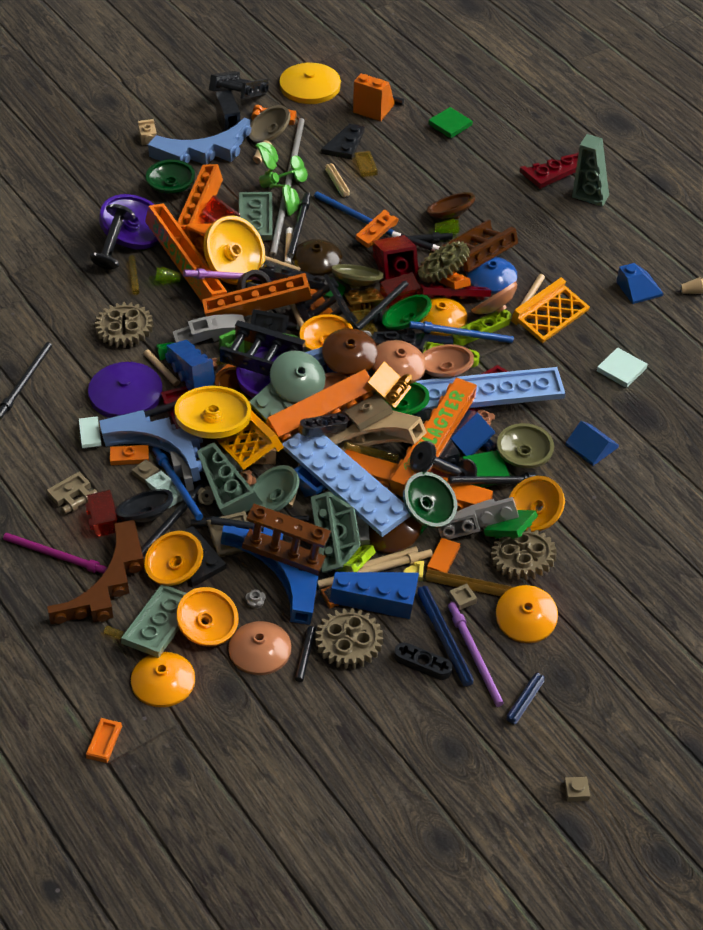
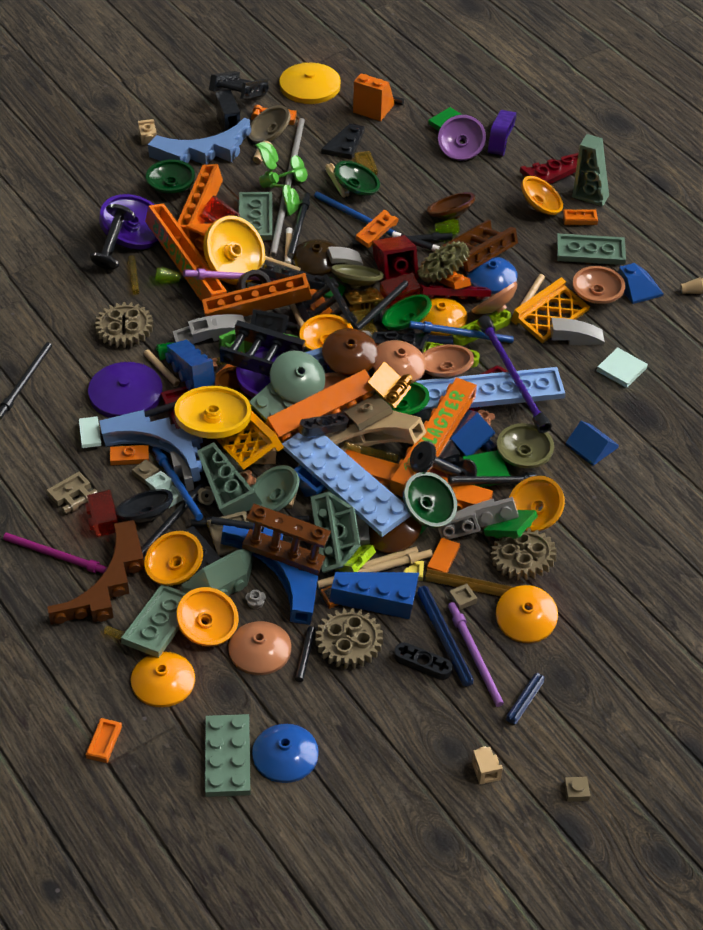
none -> sand green wedge [182,549,253,596]
none -> sand green plate [205,714,251,797]
none -> blue dish [252,724,318,783]
none -> light grey slope [327,247,363,266]
none -> dark green dish [334,161,380,196]
none -> medium lavender dish [438,115,486,161]
none -> tan brick [472,747,503,784]
none -> dark purple hose [477,316,552,433]
none -> dark purple beam [488,110,517,156]
none -> light orange dish [521,176,563,215]
none -> light grey slope [550,318,605,345]
none -> sand green plate [557,233,626,265]
none -> orange plate [563,209,598,225]
none -> nougat dish [573,266,625,304]

